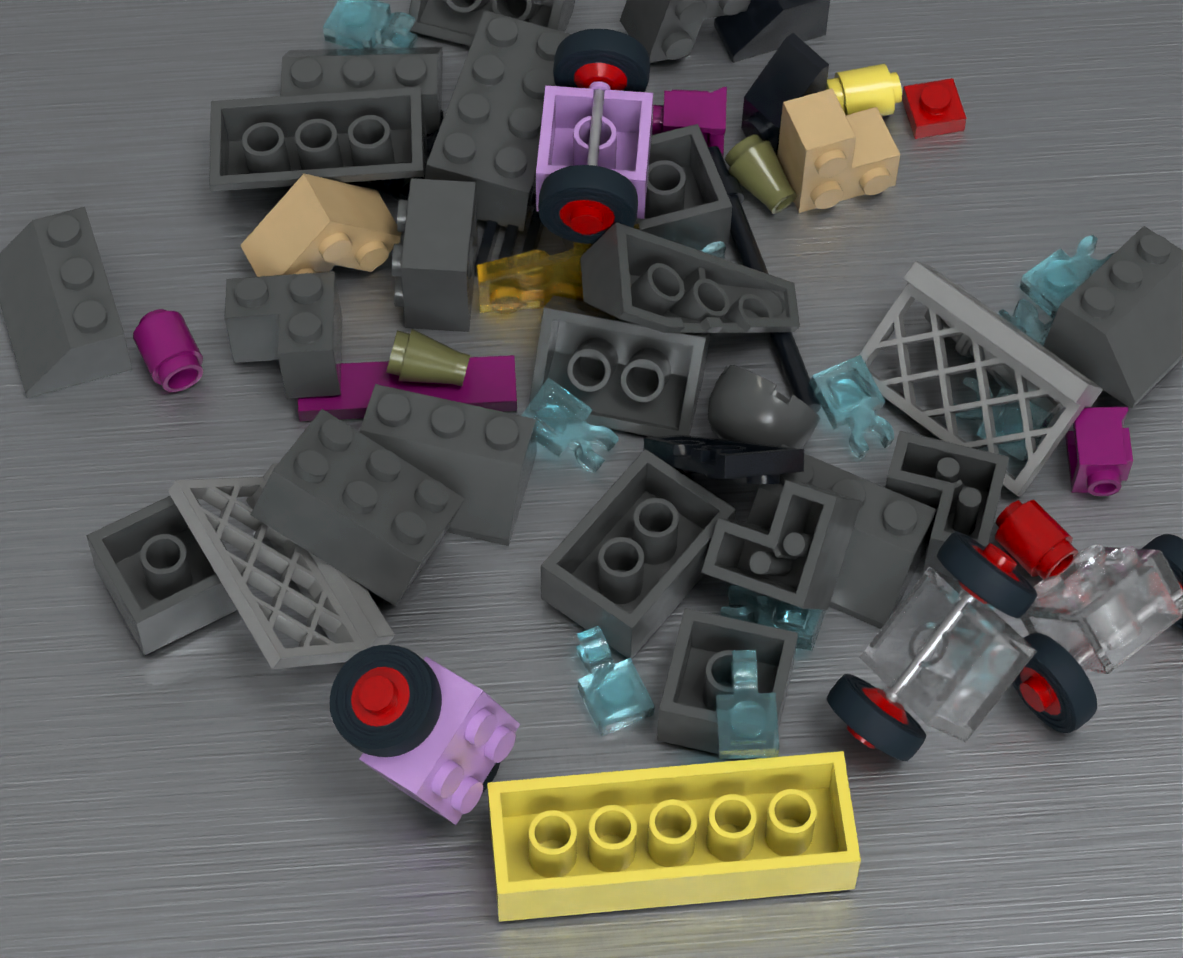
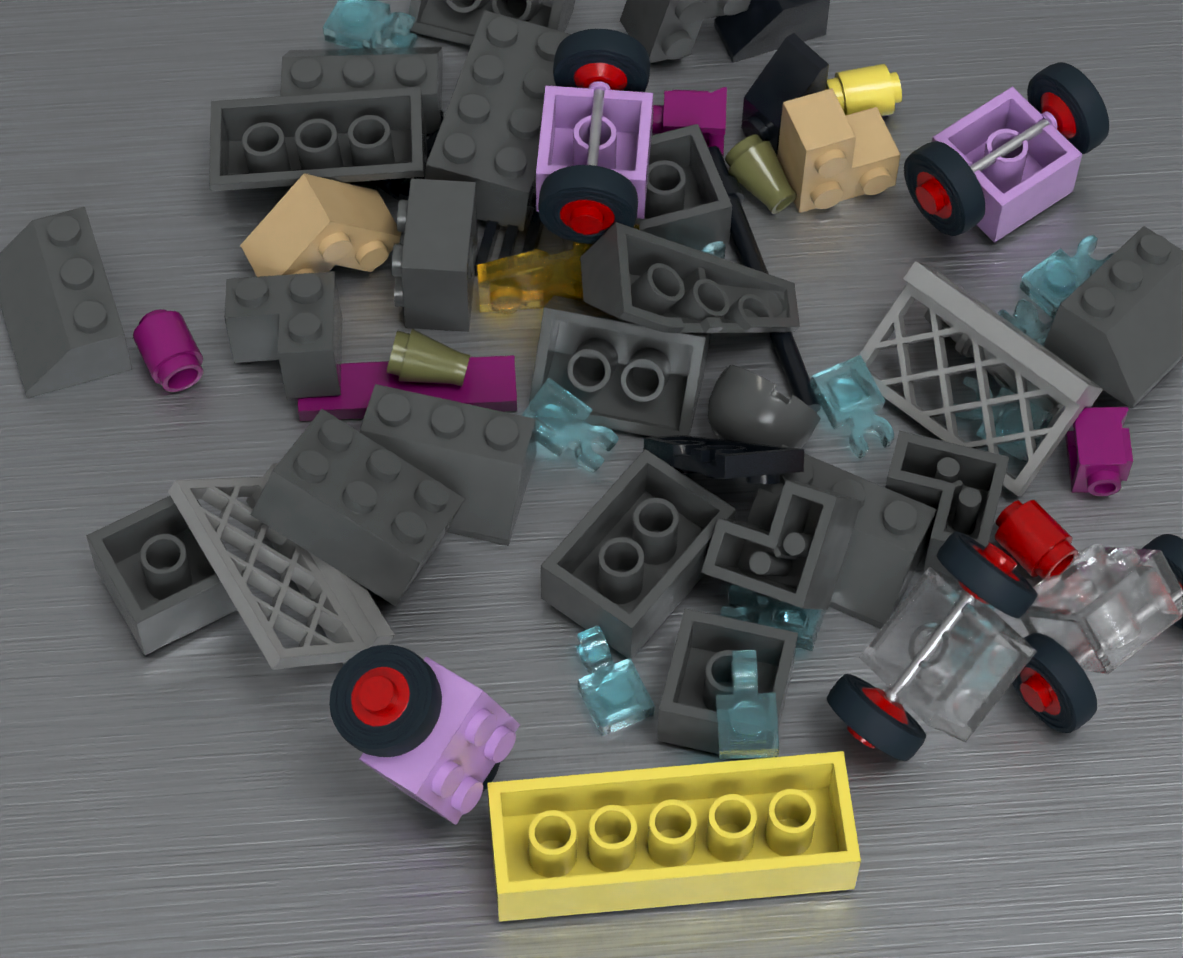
red plate [902,78,967,139] -> none
none -> brick [904,62,1109,243]

